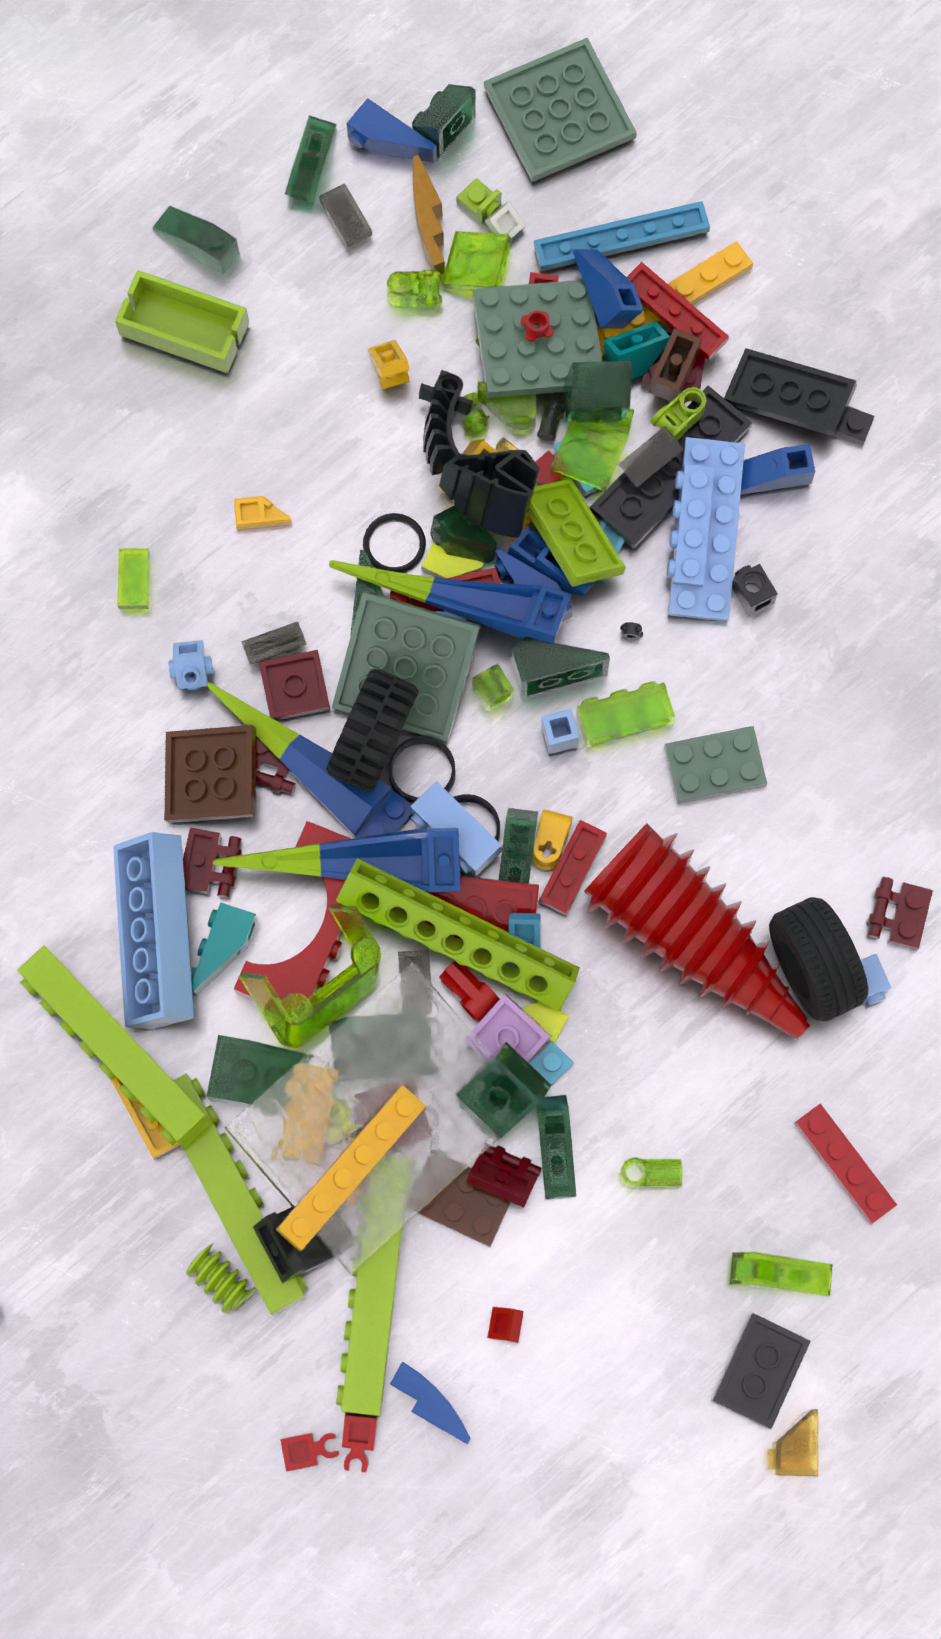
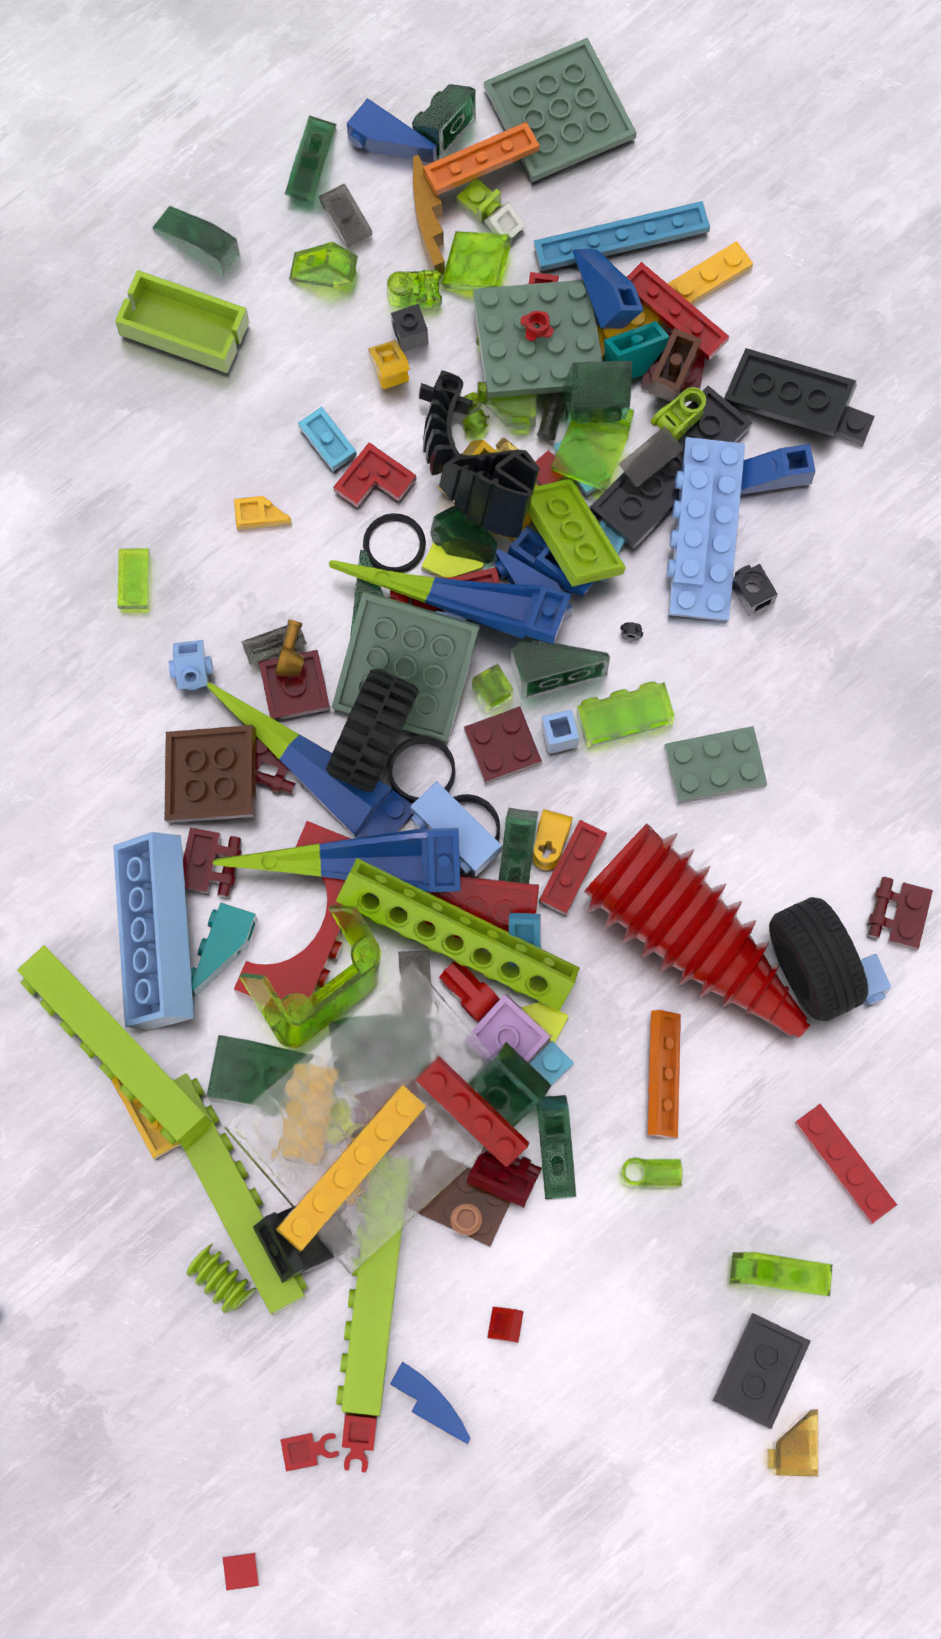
none -> red tile [222,1552,260,1591]
none -> pearl gold bar [275,619,305,677]
none -> clear neon green slope [289,241,358,288]
none -> medium azure plate [298,406,357,471]
none -> red plate [333,442,417,508]
none -> black brick [391,304,429,352]
none -> red plate [415,1055,530,1167]
none -> orange plate [423,122,540,196]
none -> nougat plate [450,1203,482,1236]
none -> dark red plate [464,706,542,784]
none -> orange plate [648,1010,681,1139]

